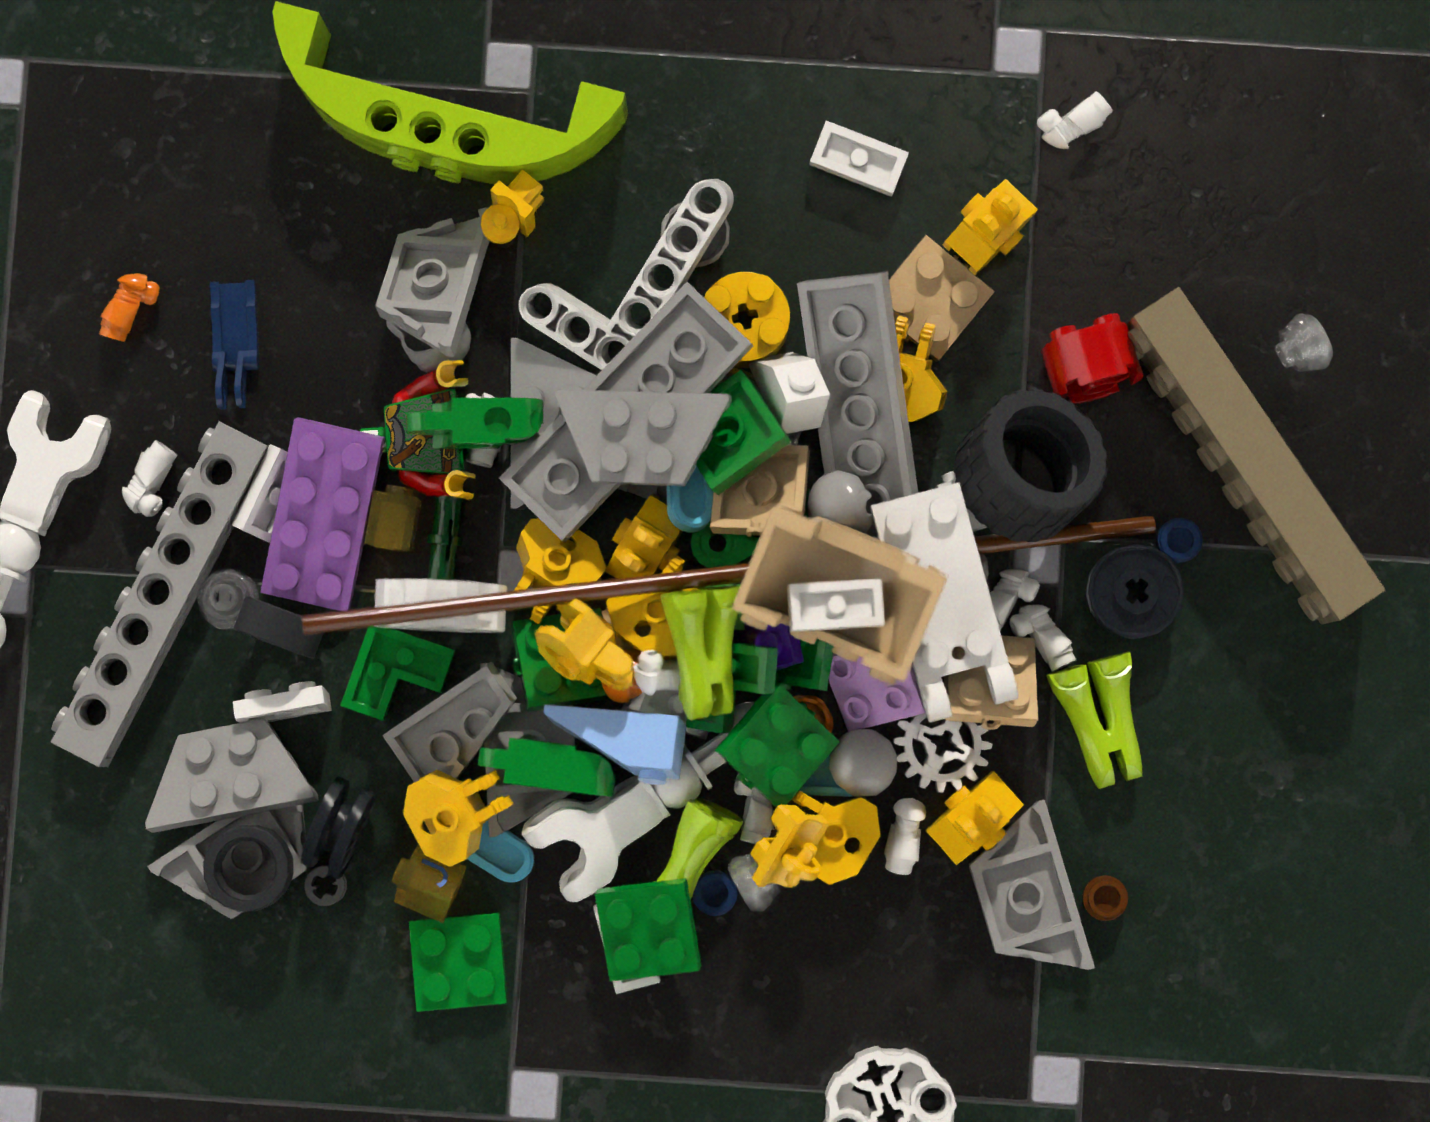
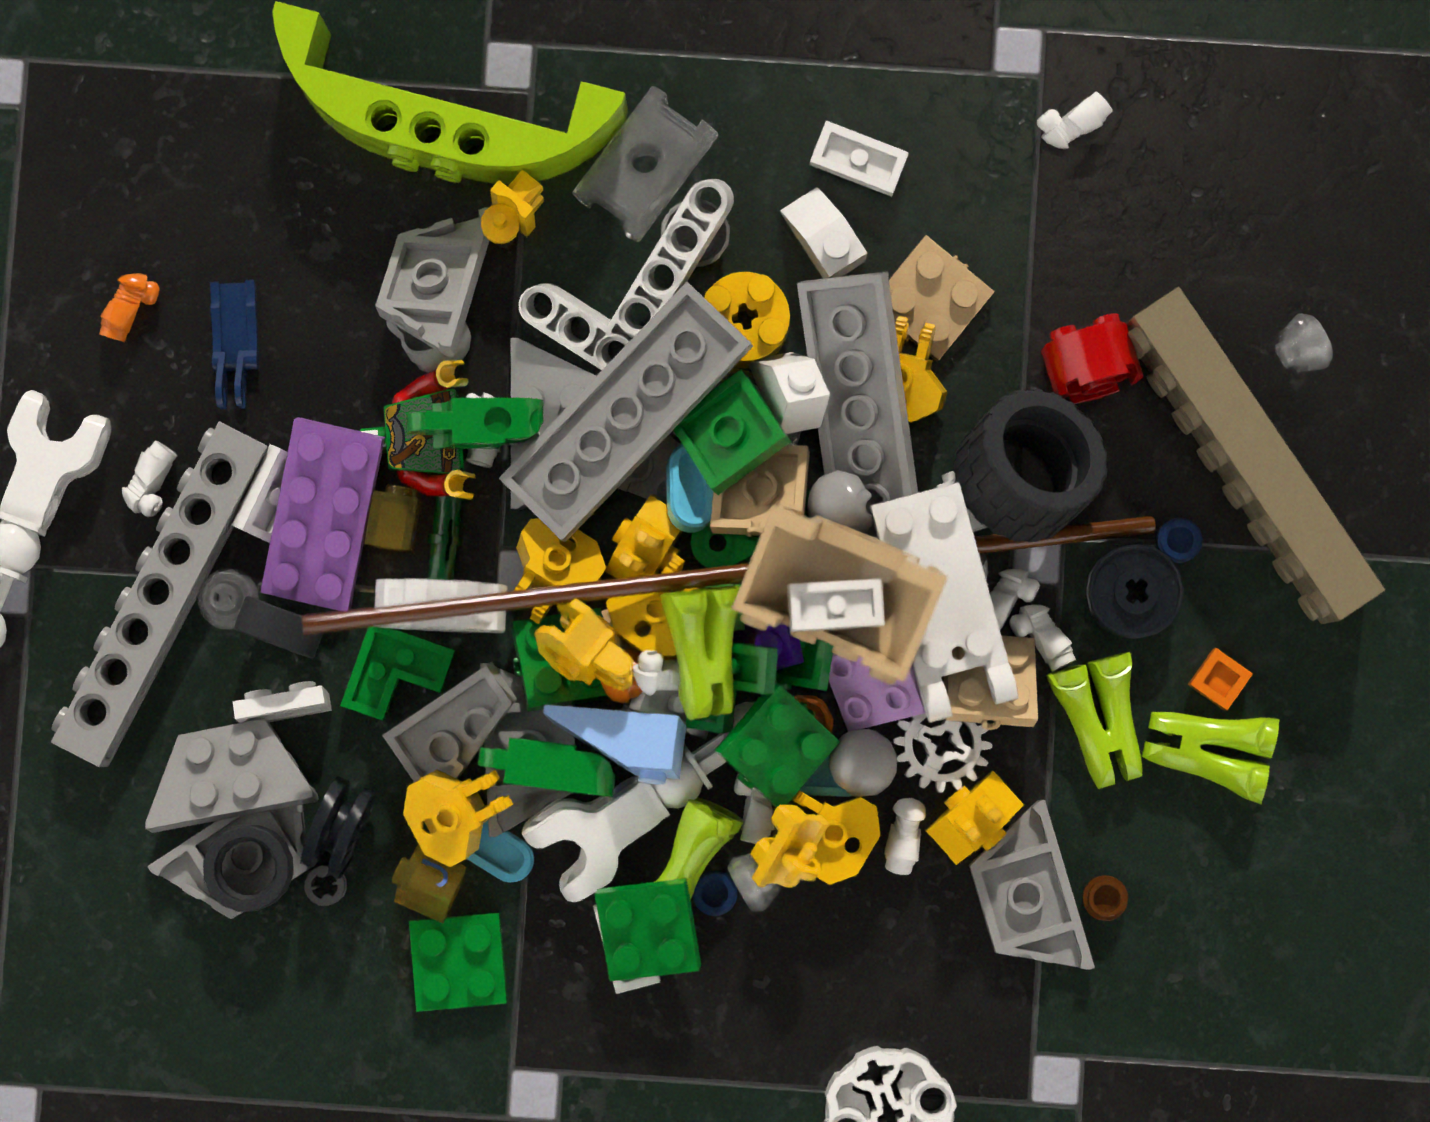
light grey wing [555,389,732,486] -> none
yellow hinge [943,179,1038,276] -> none
none -> clear piece [572,86,719,242]
none -> white slope [780,187,867,279]
none -> lime piece [1142,712,1280,804]
none -> orange plate [1188,648,1253,711]

